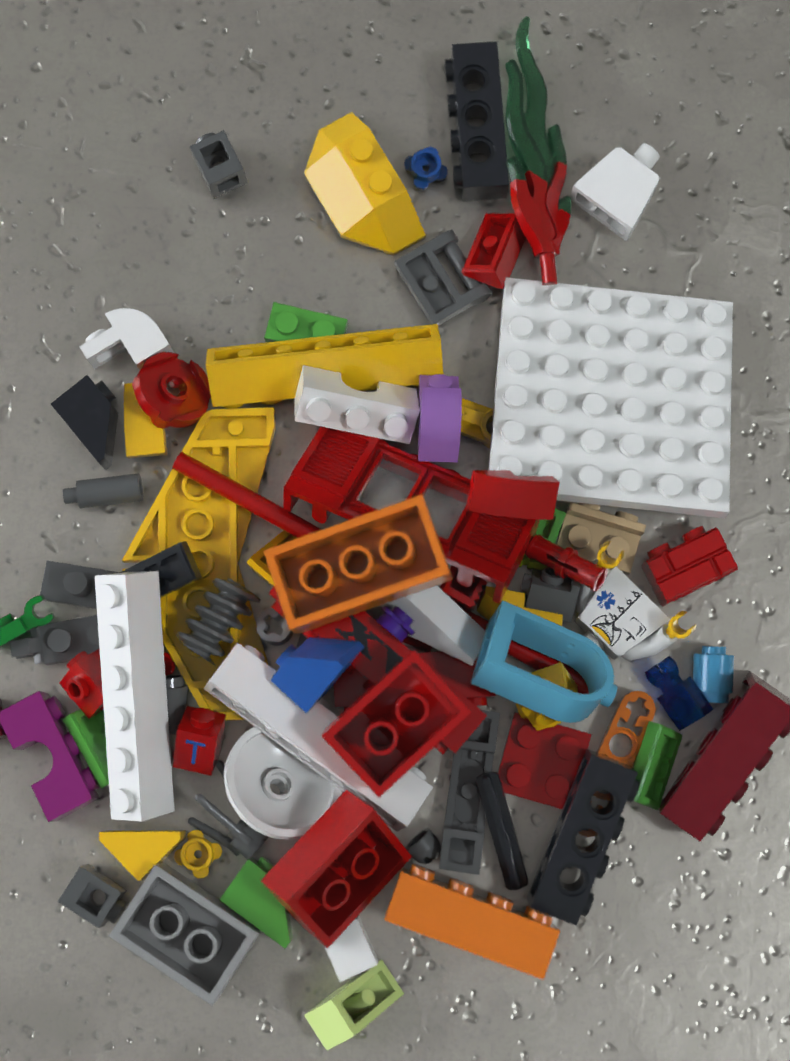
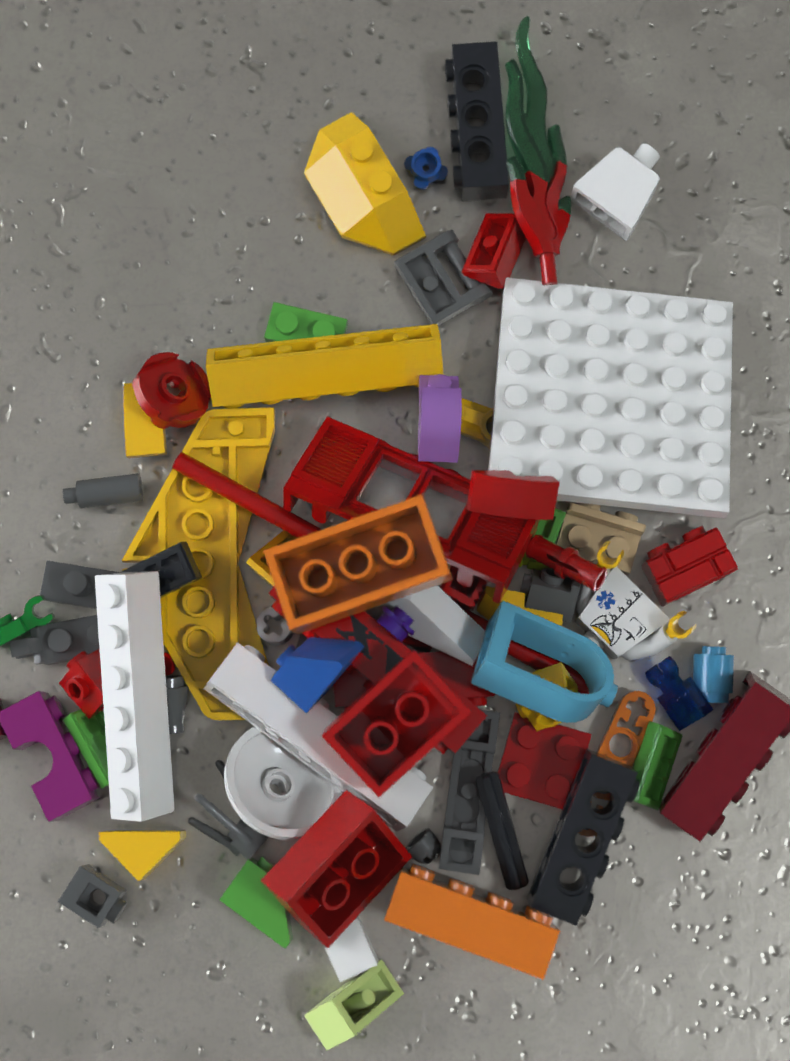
black slope [51,375,118,470] -> none
white brick [79,308,174,370] -> none
light grey brick [109,862,261,1006] -> none
red brick [173,706,226,776] -> none
yellow plate [174,830,222,878] -> none
dark grey piece [176,577,261,666] -> none
dark grey brick [190,130,247,199] -> none
white arch [294,365,420,444] -> none

